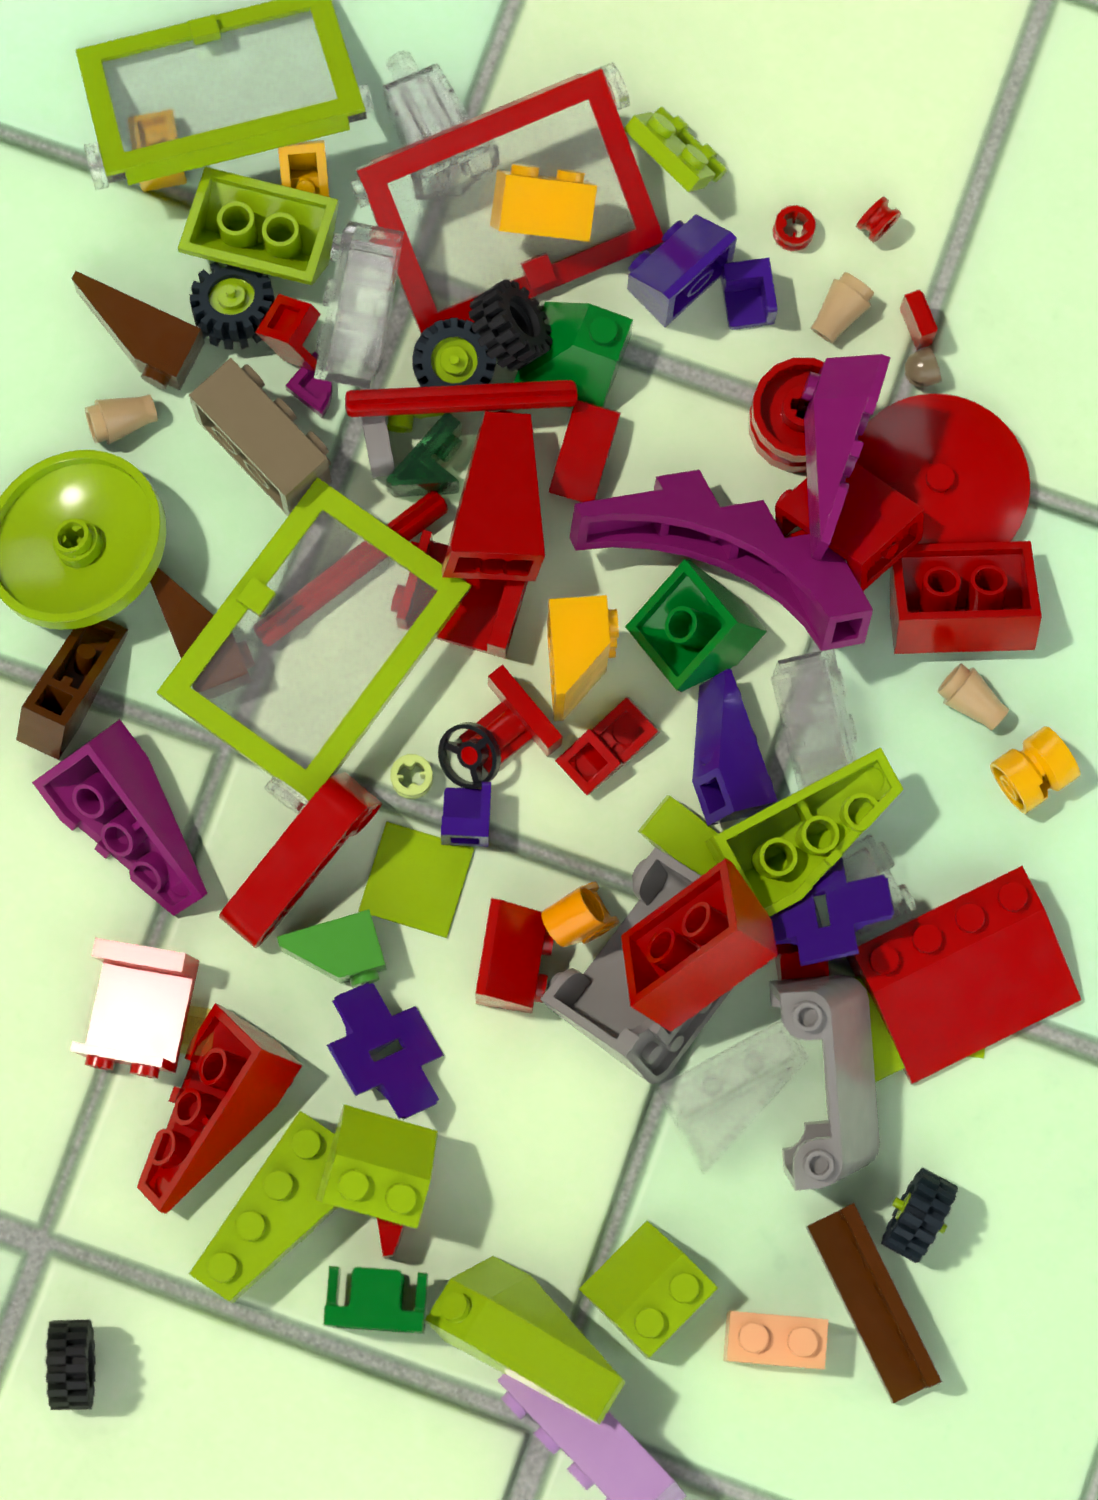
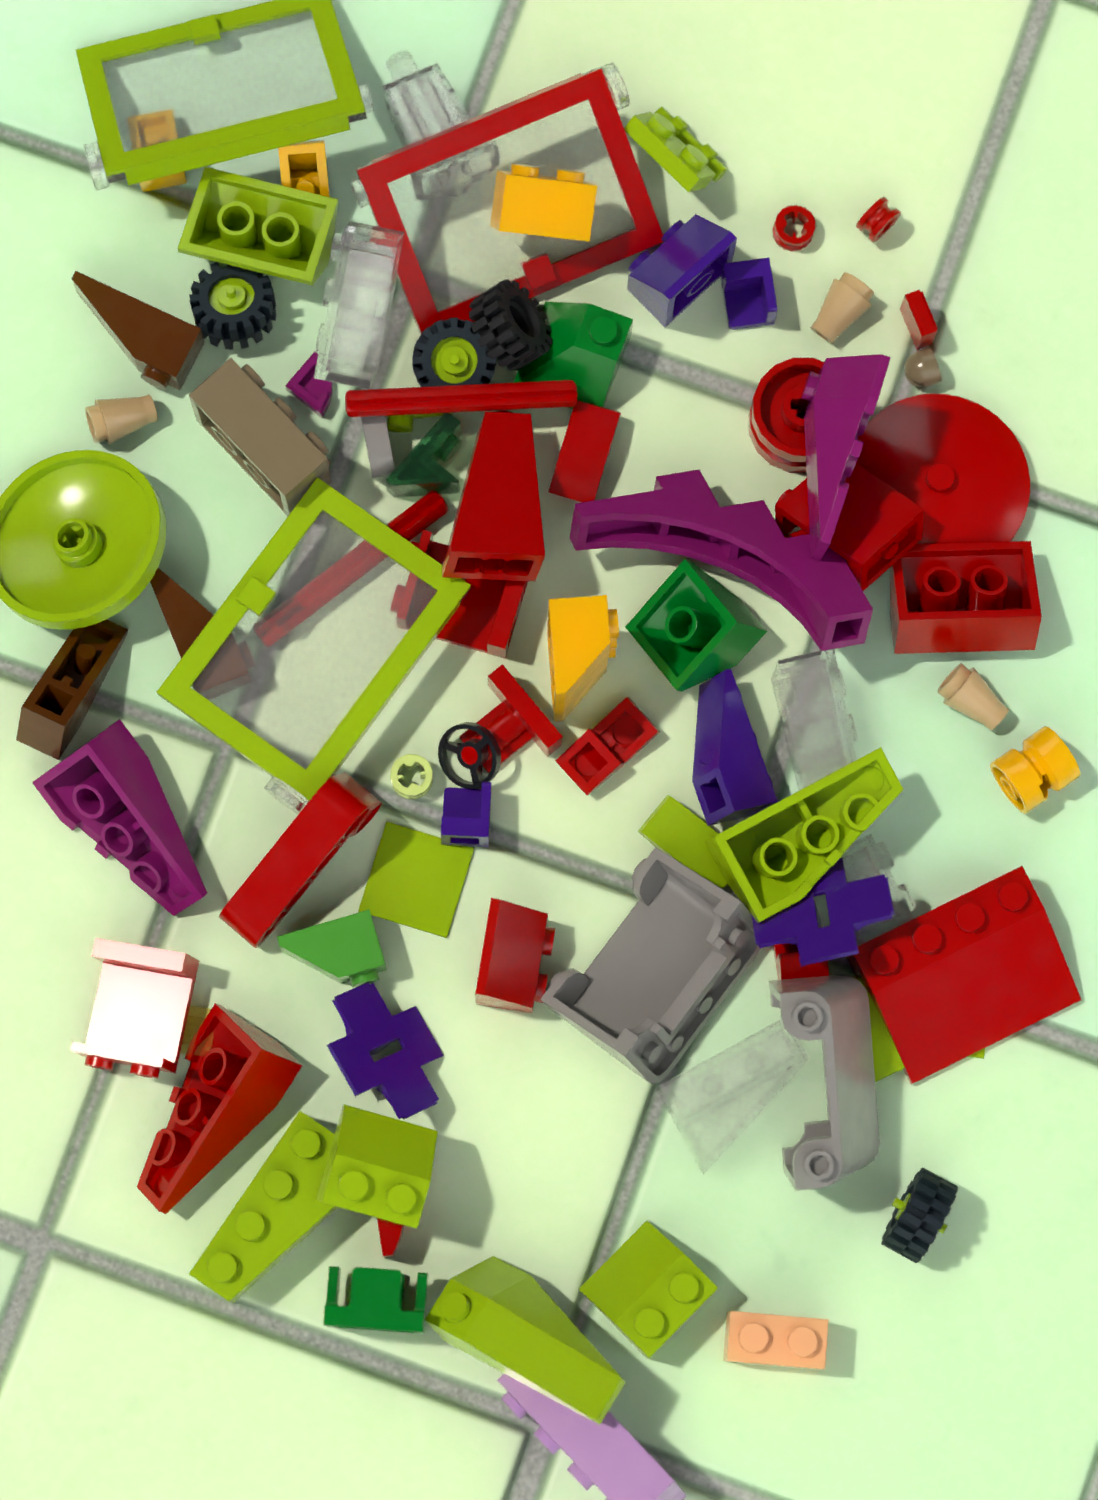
black tyre [46,1319,96,1410] -> none
red panel [255,294,321,371] -> none
light orange piece [541,881,620,947] -> none
red slope [621,858,778,1032] -> none
reddish brown fence [806,1203,942,1403] -> none

